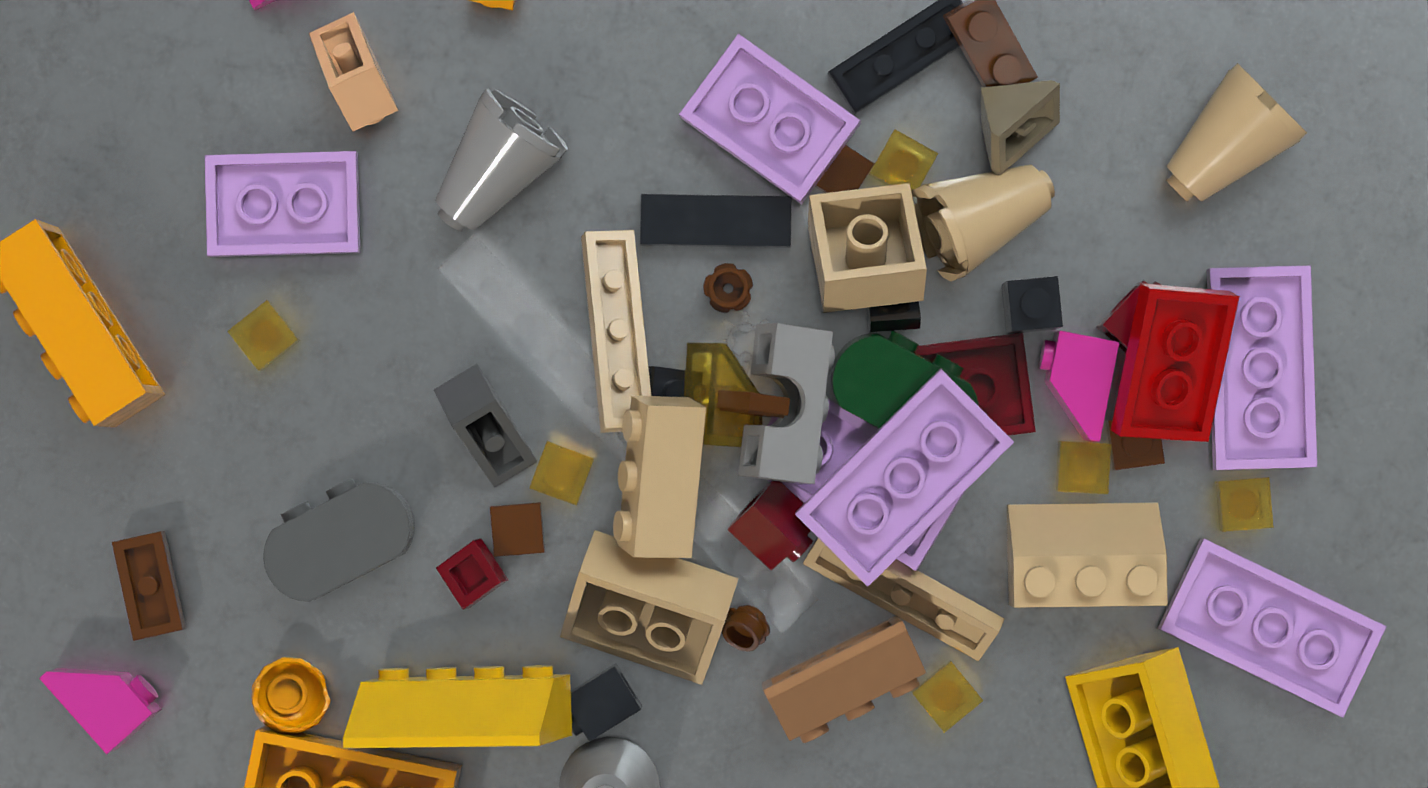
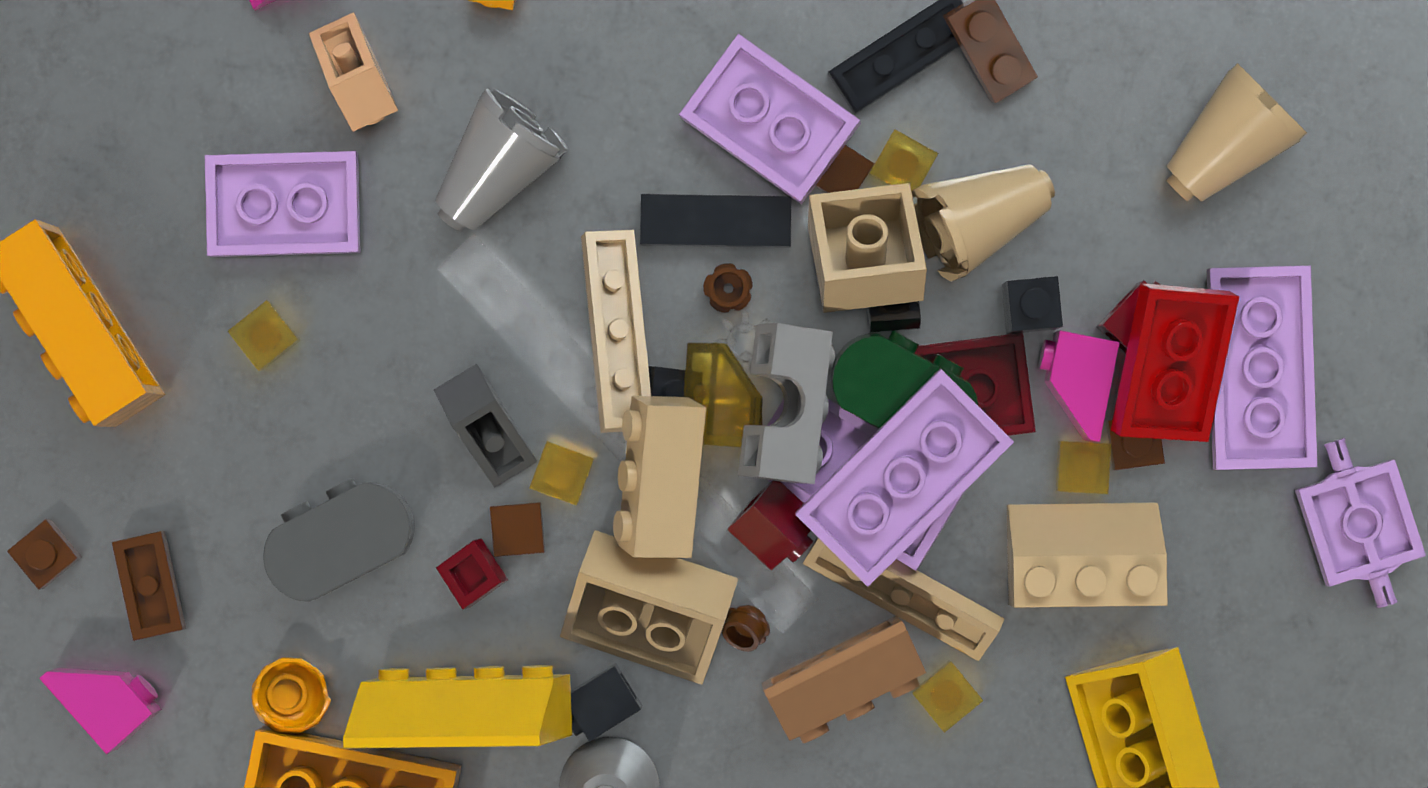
reddish brown tile [716,390,790,418] -> none
dark tan slope [981,80,1060,175] -> none
lavender plate [1157,538,1387,718] -> none
clear yellow plate [1215,477,1274,532] -> none
none -> reddish brown plate [7,519,82,590]
none -> lavender plate [1295,438,1426,608]

